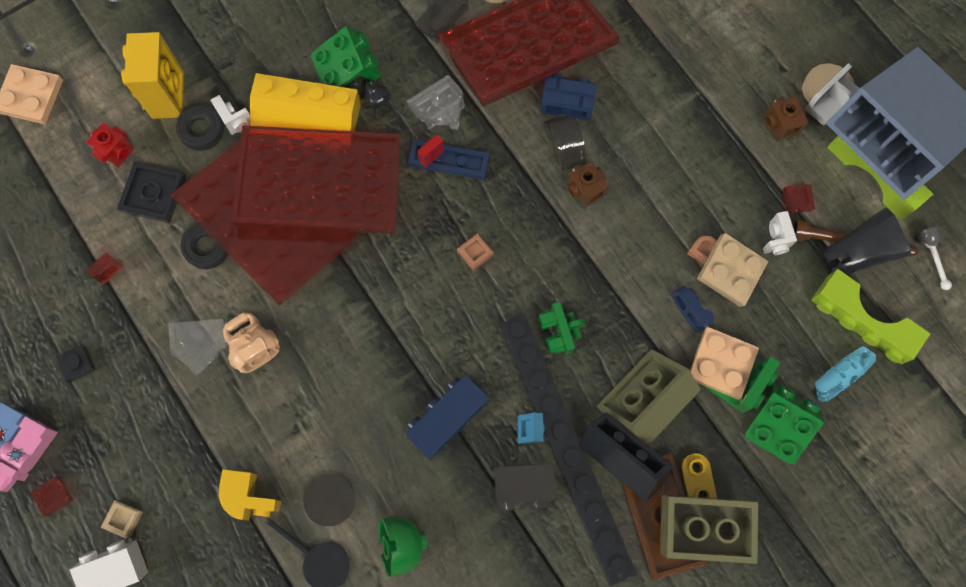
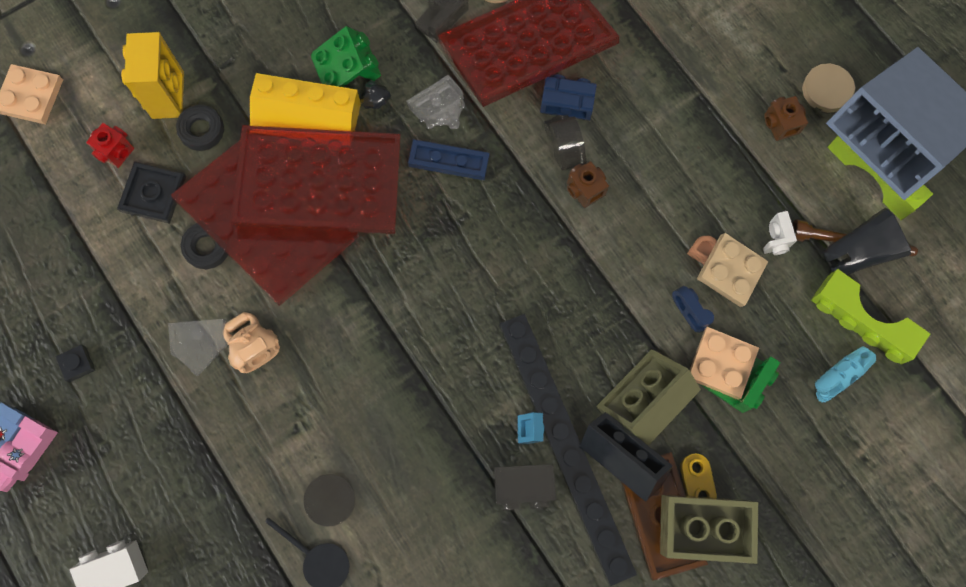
clear red tile [30,476,73,517] -> none
clear red tile [86,252,123,285] -> none
tan tile [101,500,143,539] -> none
white bracket [211,95,250,135] -> none
yellow brick [219,469,281,521] -> none
green cylinder [378,516,427,577] -> none
dark blue brick [405,375,489,461] -> none
red tile [418,135,444,168] -> none
nougat tile [457,233,494,271] -> none
green hips [538,302,586,356] -> none
green bracket [745,383,824,464] -> none
clear red tile [783,184,815,214] -> none
white panel [805,63,860,126] -> none
hinge [916,226,952,290] -> none

